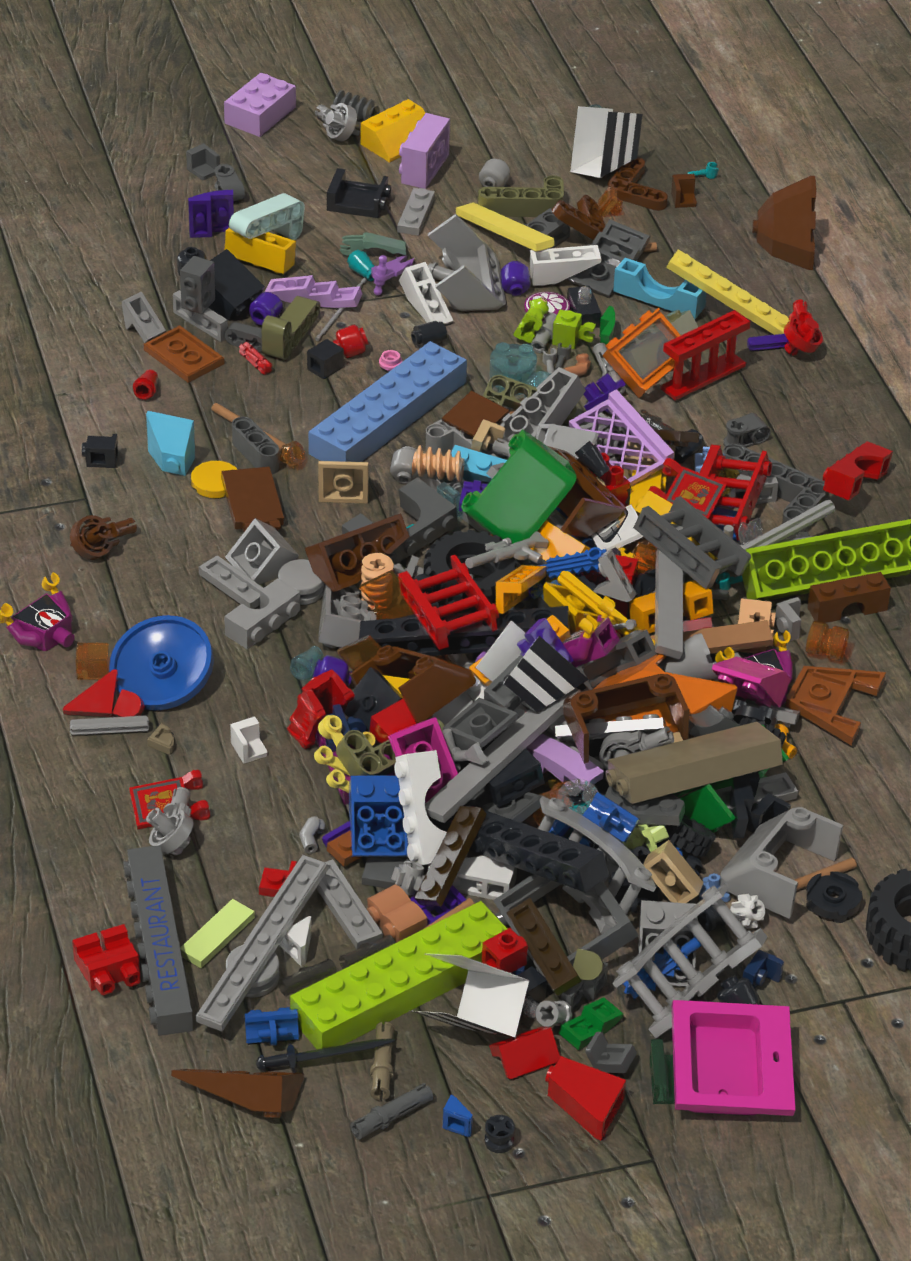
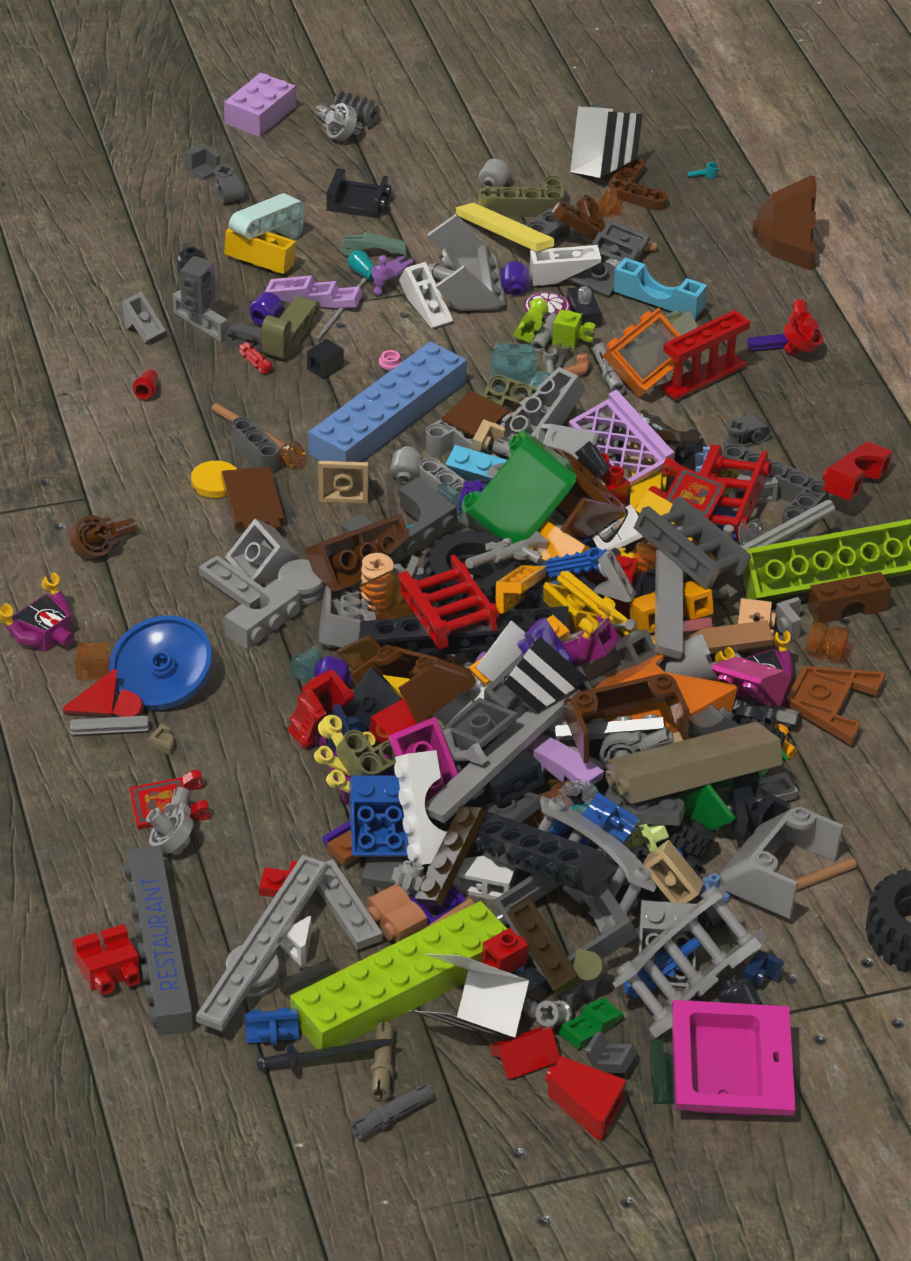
black brick [82,434,118,468] -> none
dark orange tile [144,325,225,383] -> none
medium azure slope [146,411,195,476] -> none
reddish brown wedge [171,1069,304,1118] -> none
yellowish green tile [180,899,255,968] -> none
dark purple slope [188,190,234,238] -> none
black slope [208,249,265,321] -> none
white panel [230,717,267,764] -> none
light grey arm [299,816,325,854] -> none
red head [333,324,369,358] -> none
clear smoke pin [339,935,396,969] -> none
yellow slope [360,99,425,163] -> none
light grey plate [397,188,435,236] -> none
lavender brick [399,113,450,189] -> none
black brick [411,321,447,348] -> none
light nougat piece [412,445,465,482] -> none
blue slope [443,1095,473,1137] -> none
black wheel [484,1115,515,1153] -> none
dark purple hips [583,373,626,414] -> none
green slope [599,306,615,345] -> none
light yellow plate [666,249,789,335] -> none
reddish brown panel [671,174,697,208] -> none
teal hand [716,572,743,590] -> none
white gear [730,893,765,929] -> none
black plate [806,871,862,923] -> none

